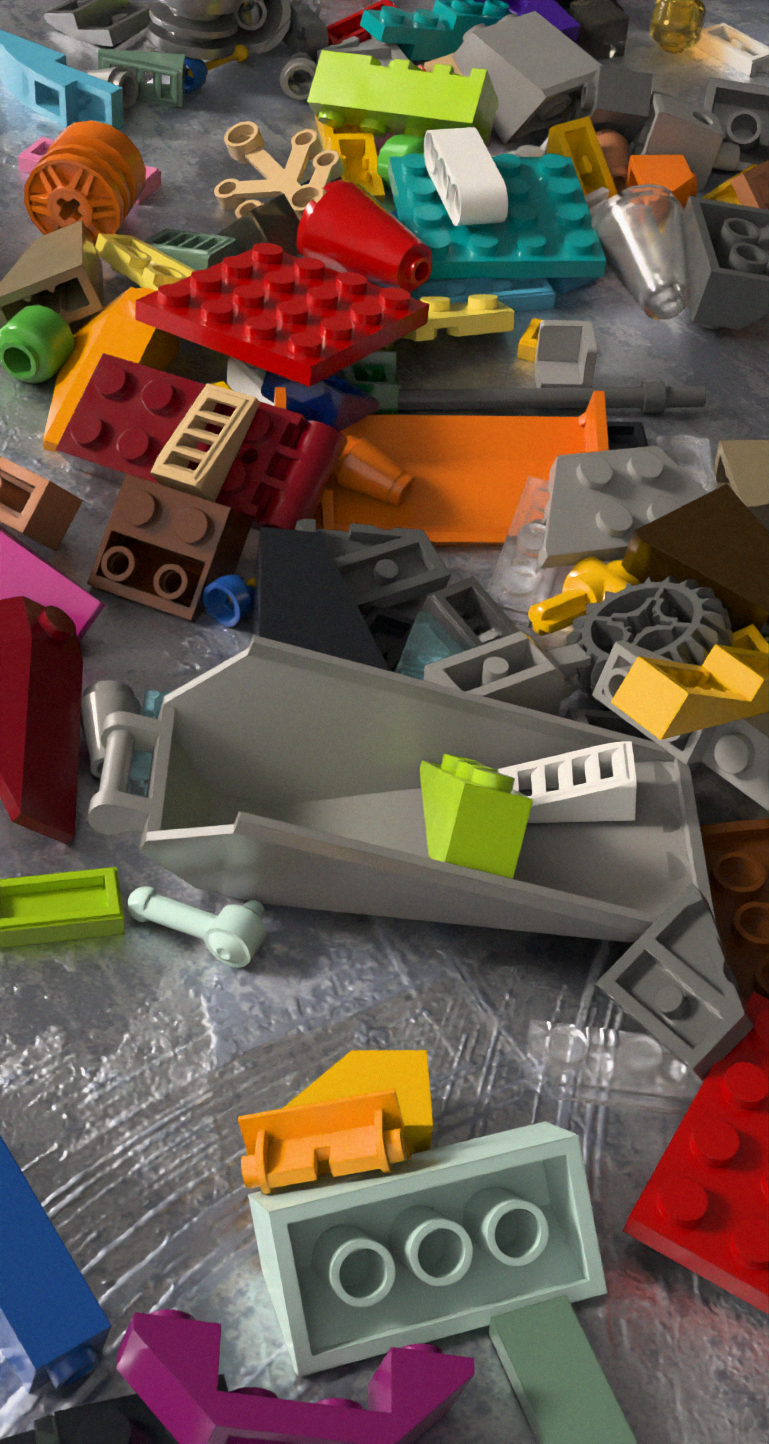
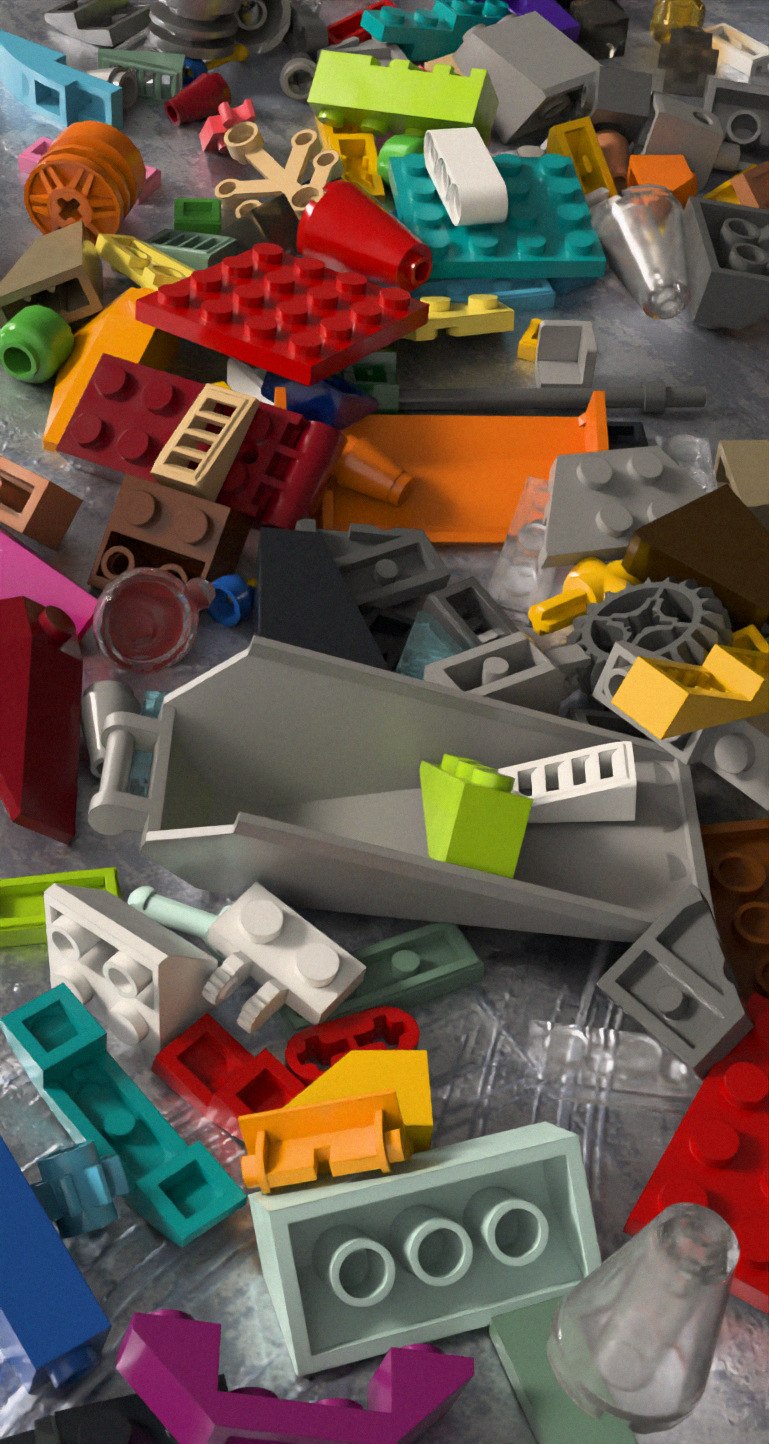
none -> teal slope [0,982,247,1248]
none -> medium azure gear [29,1140,131,1239]
none -> white slope [44,883,217,1057]
none -> clear piece [92,567,216,674]
none -> red slope [151,1013,307,1142]
none -> dark red cone [164,73,232,127]
none -> bright green tile [174,198,222,236]
none -> coral plate [199,99,256,154]
none -> white hinge [201,882,367,1034]
none -> sand green tile [262,922,485,1043]
none -> red beam [284,1006,420,1087]
none -> clear cone [546,1202,740,1435]
none -> clear smoke brick [657,26,719,98]

